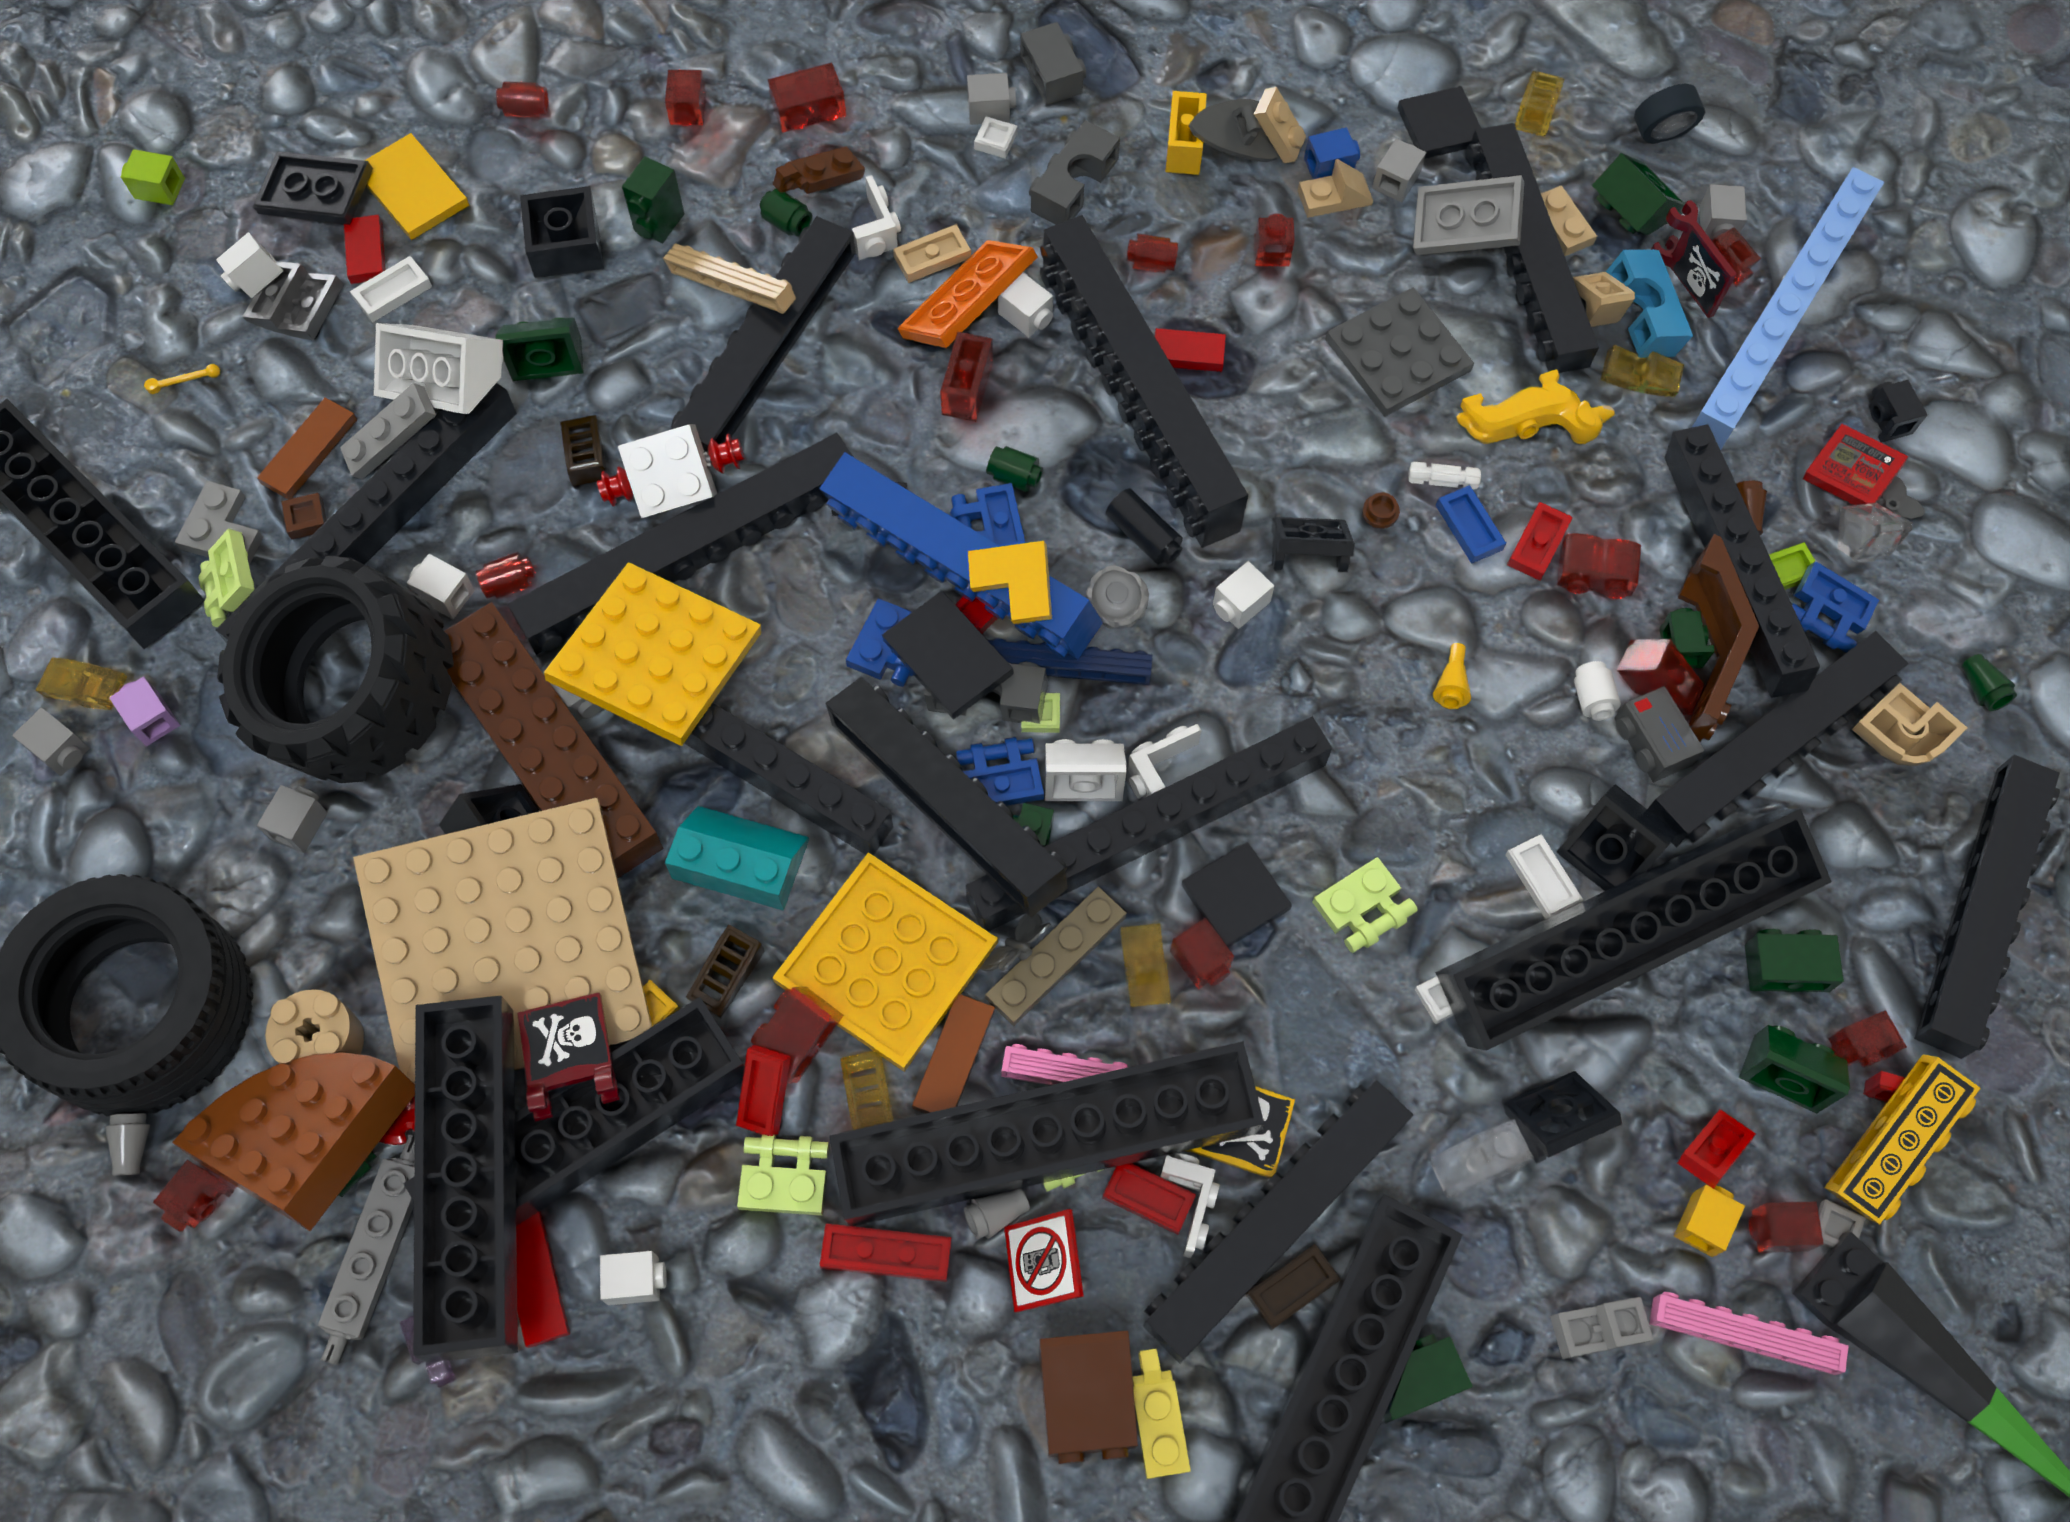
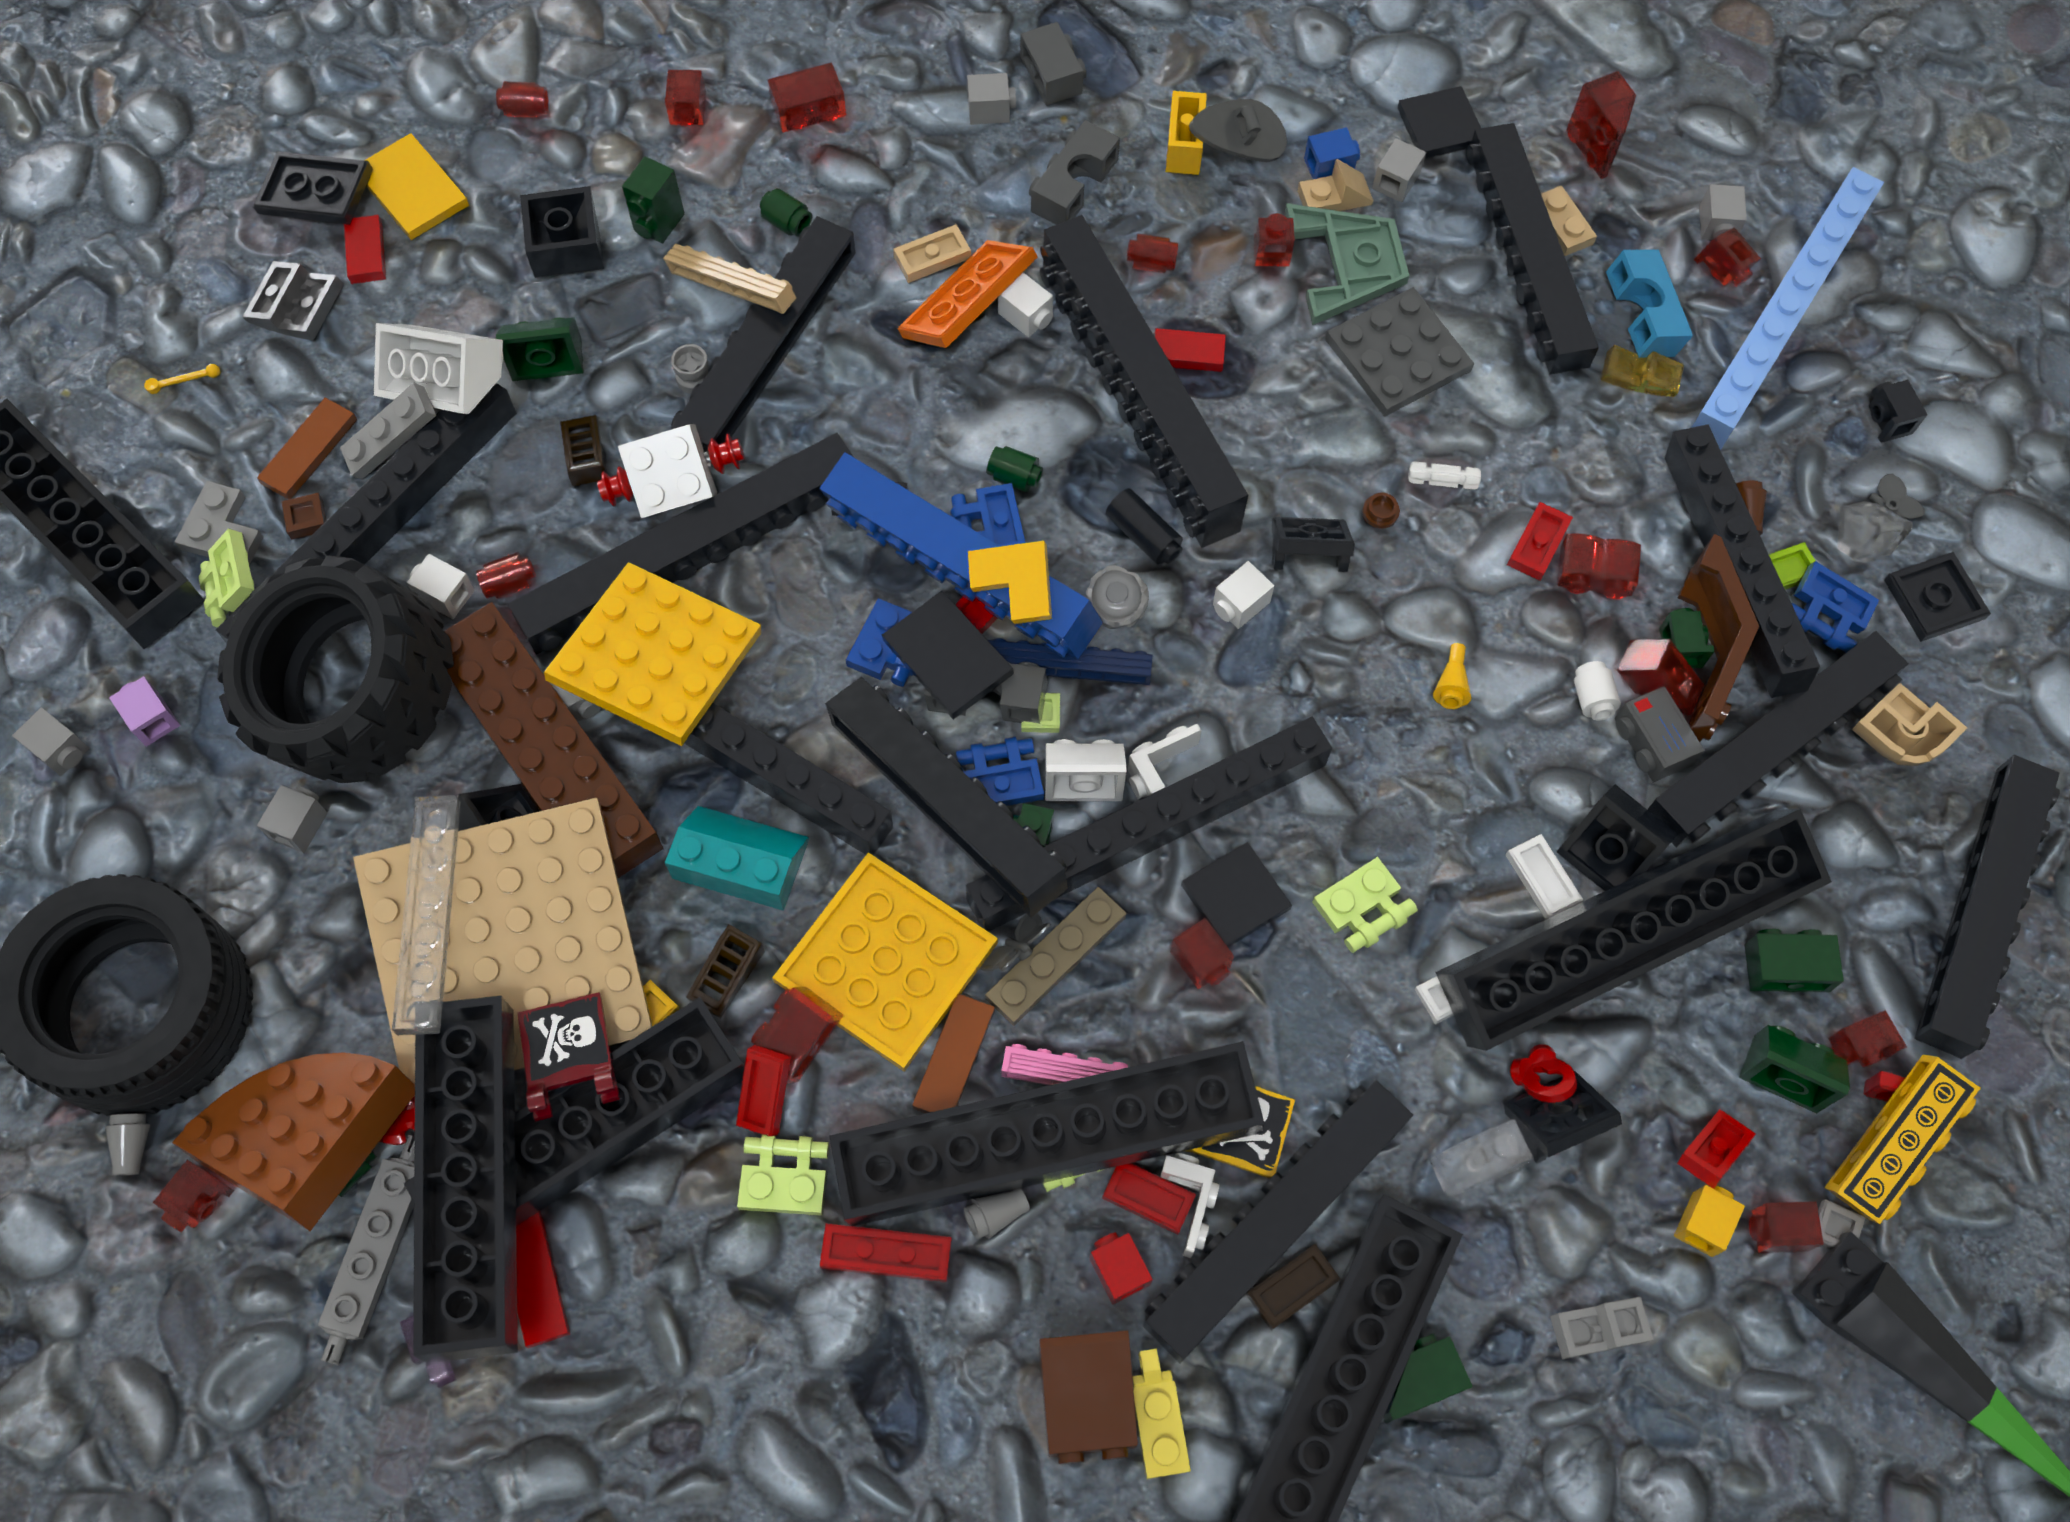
clear yellow slope [35,657,127,710] -> none
lime brick [120,149,185,206] -> none
white brick [216,232,283,298] -> none
tan brick [265,990,364,1064] -> none
white tile [350,256,432,323] -> none
white brick [600,1251,667,1305] -> none
reddish brown hinge [773,146,865,194] -> none
clear yellow slope [840,1051,895,1130] -> none
white bracket [852,175,901,260] -> none
clear red brick [940,332,993,422] -> none
white tile [974,116,1017,159] -> none
piece [1004,1209,1084,1313] -> none
clear yellow slope [1119,923,1171,1007] -> none
tan plate [1254,87,1306,163] -> none
light grey plate [1413,175,1524,255] -> none
blue tile [1435,485,1506,564] -> none
yellow animal [1456,369,1615,444] -> none
clear yellow slope [1515,71,1565,136] -> none
tan slope [1573,272,1635,327] -> none
dark green slope [1592,153,1685,235] -> none
black wheel [1634,83,1706,144] -> none
bright pink piece [1649,1292,1849,1375] -> none
flag [1651,200,1737,319] -> none
red tile [1803,424,1908,513] -> none
dark green cone [1961,654,2017,712] -> none
none -> clear plate [392,795,461,1035]
none -> light grey wheel [671,344,709,394]
none -> red brick [1089,1232,1153,1305]
none -> sand green wing [1285,203,1410,326]
none -> red piece [1510,1044,1577,1103]
none -> clear red slope [1566,71,1636,179]
none -> black tile [1884,552,1991,642]

